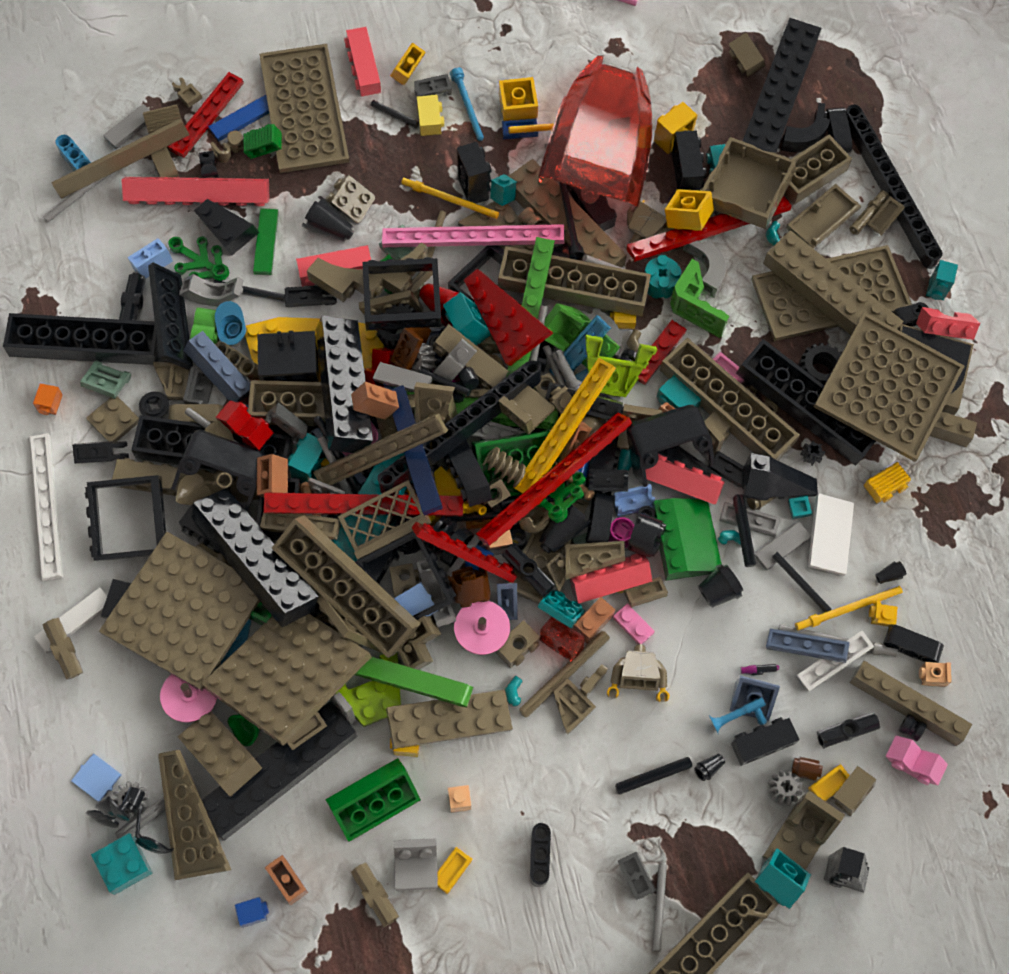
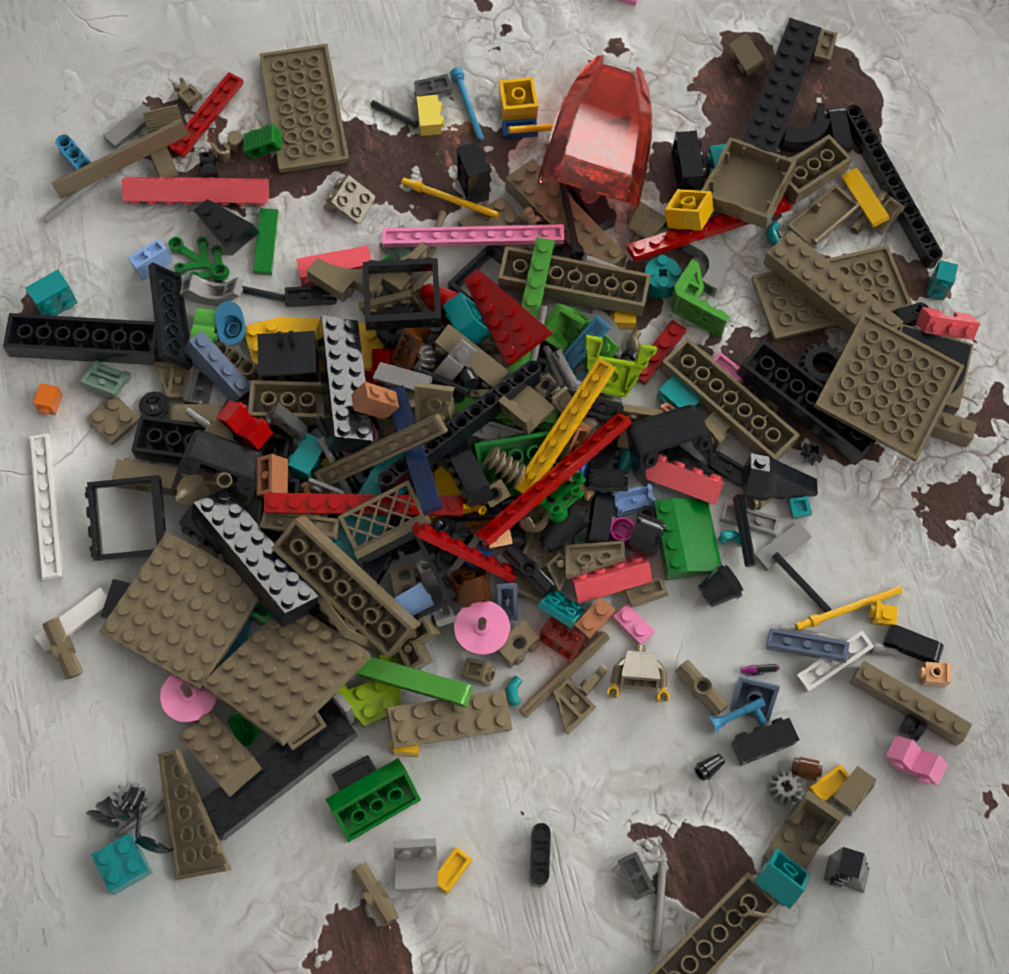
light blue piece [71,753,122,802] -> none
black hinge [72,441,129,464] -> none
black piece [119,273,146,320] -> none
blue tile [208,95,269,142] -> none
blue brick [235,897,269,928] -> none
nougat brick [265,855,309,905] -> none
black cone [302,196,354,242] -> none
coral brick [344,27,381,97] -> none
yellow brick [390,43,426,85] -> none
light nougat brick [448,785,471,813] -> none
teal brick [490,174,517,206] -> none
black axle [615,757,693,794] -> none
yellow brick [654,102,698,154] -> none
white tile [808,494,854,576] -> none
black piece [817,712,880,749] -> none
yellow brick [863,462,911,504] -> none
black cone [875,561,907,584] -> none
none -> teal brick [25,269,78,316]
none -> black tile [332,755,376,791]
none -> dark tan bracket [461,658,495,687]
none -> dark tan piece [675,660,729,717]
none -> dark tan plate [813,29,838,64]
none -> yellow tile [841,168,890,228]

